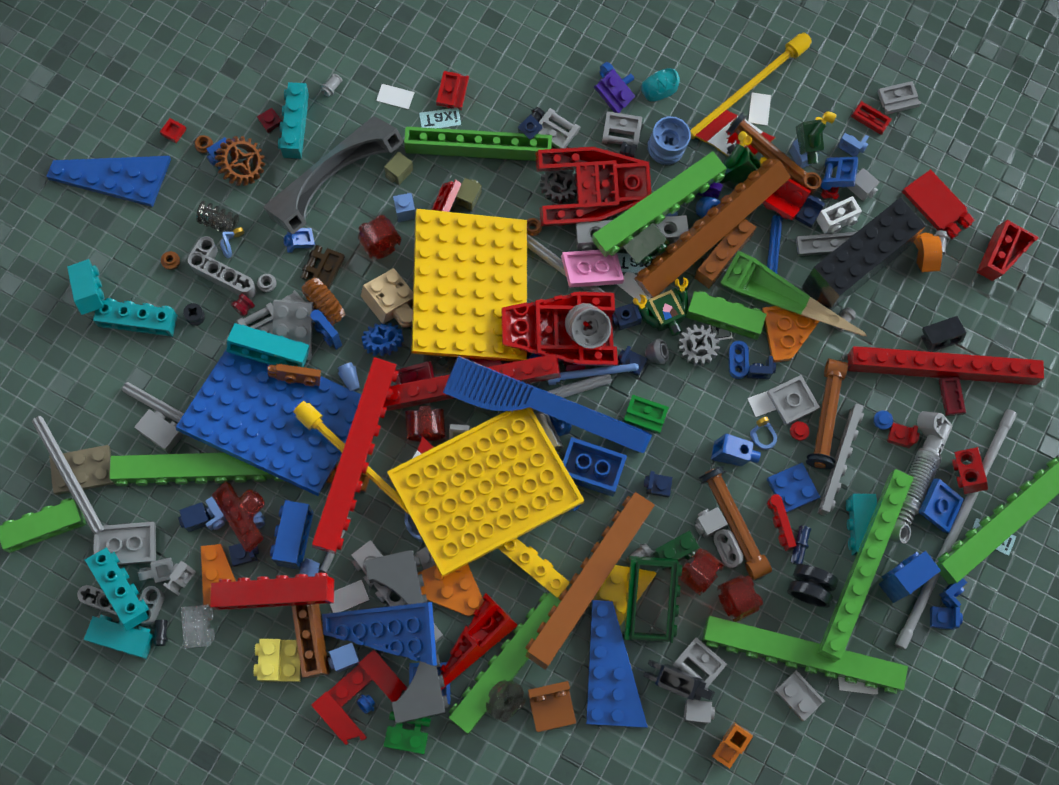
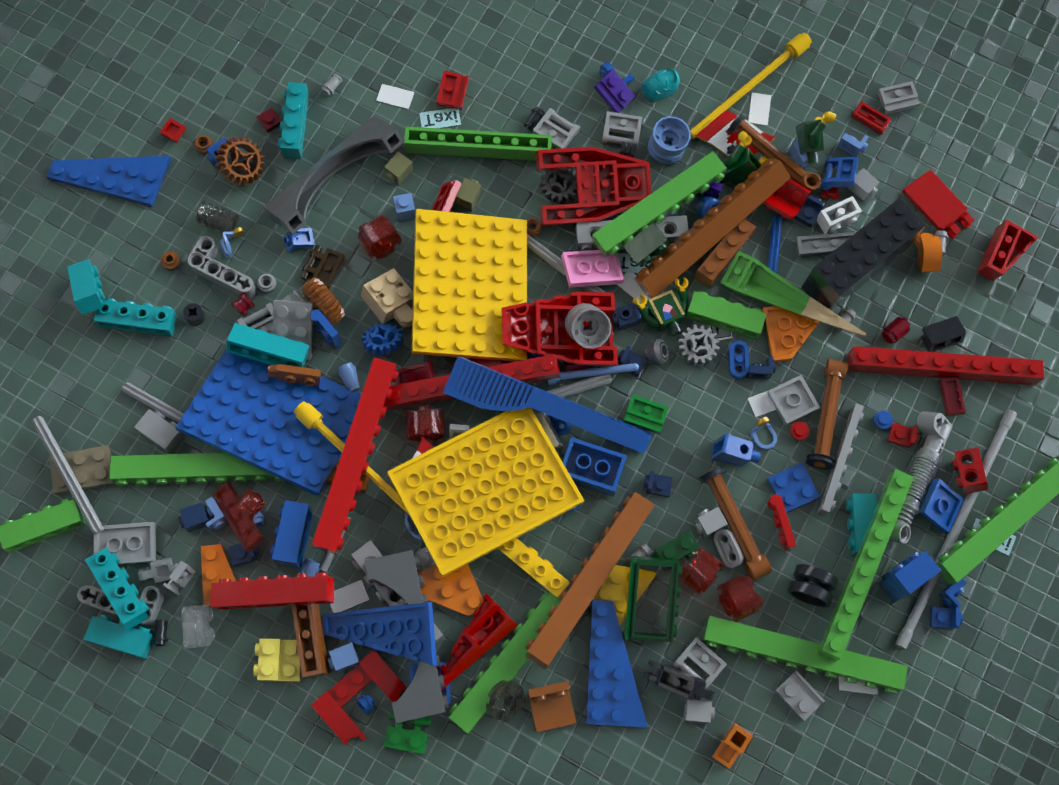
dark blue bracket [518,114,543,140] -> none
dark blue axle [791,525,811,565] -> none
none -> dark red brick [881,317,910,344]

